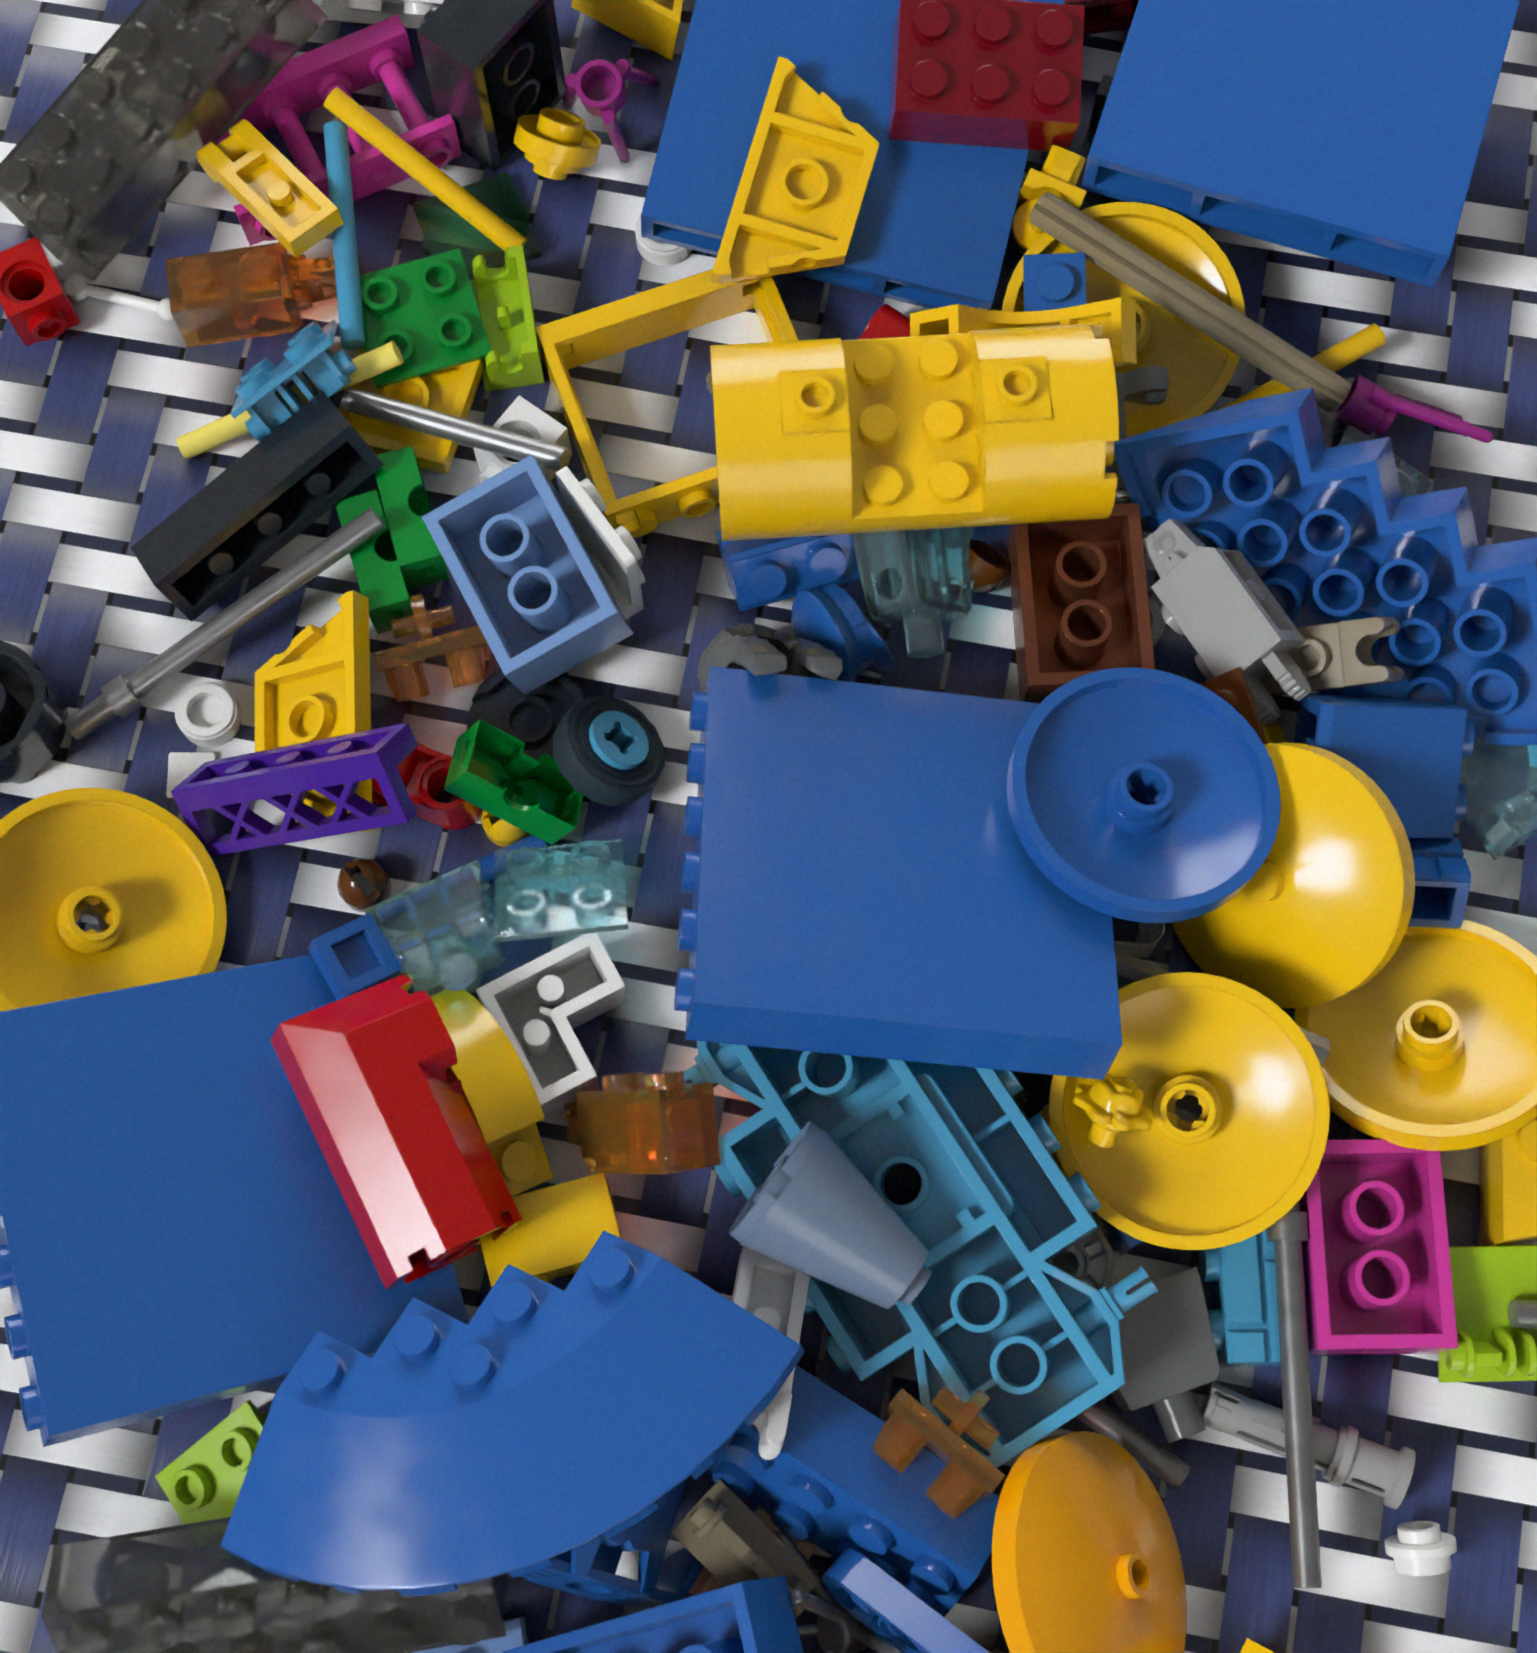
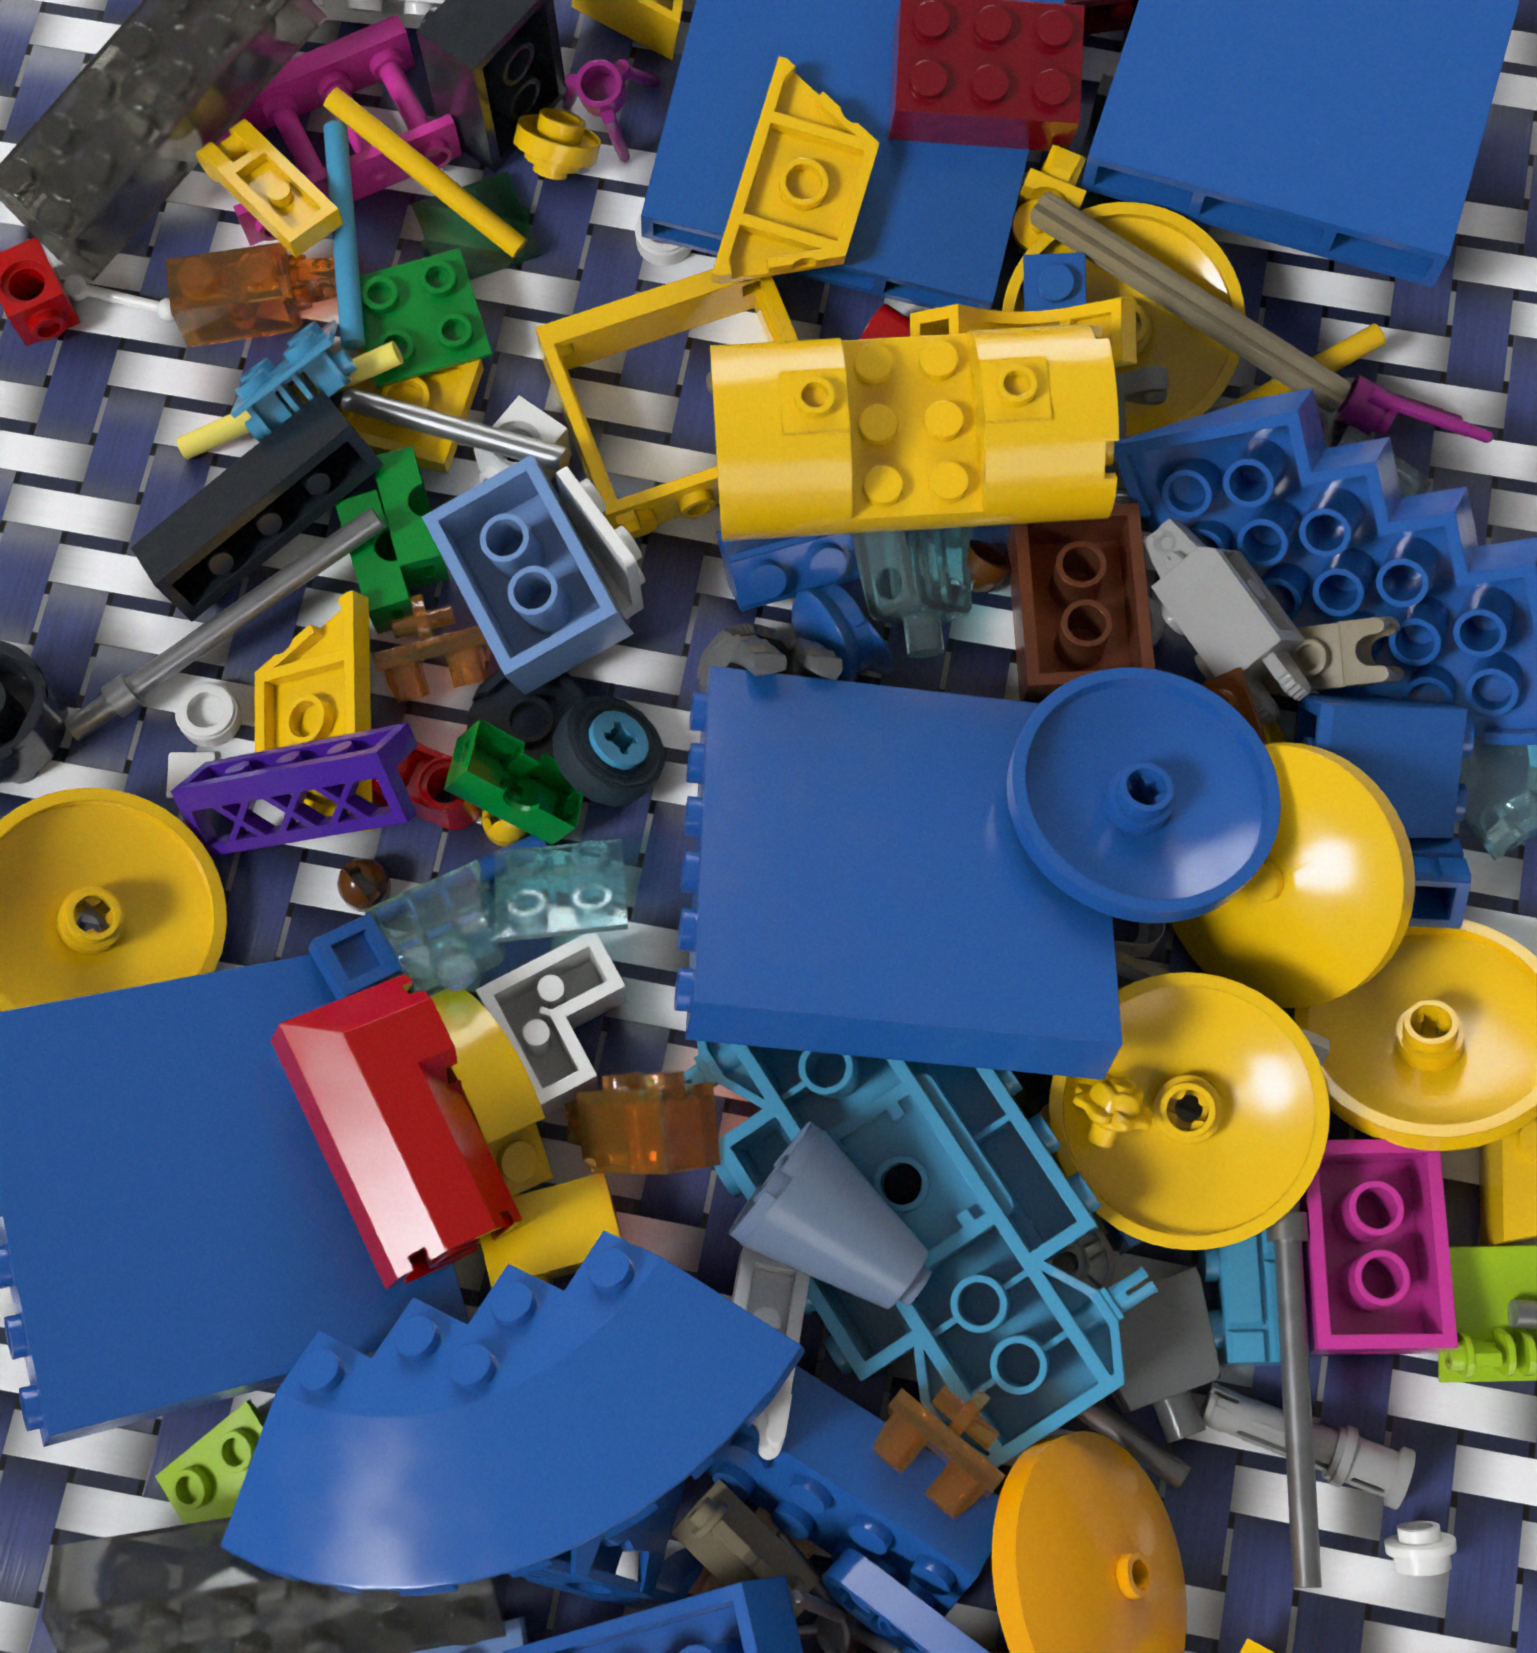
lime hinge [470,245,545,392] -> none

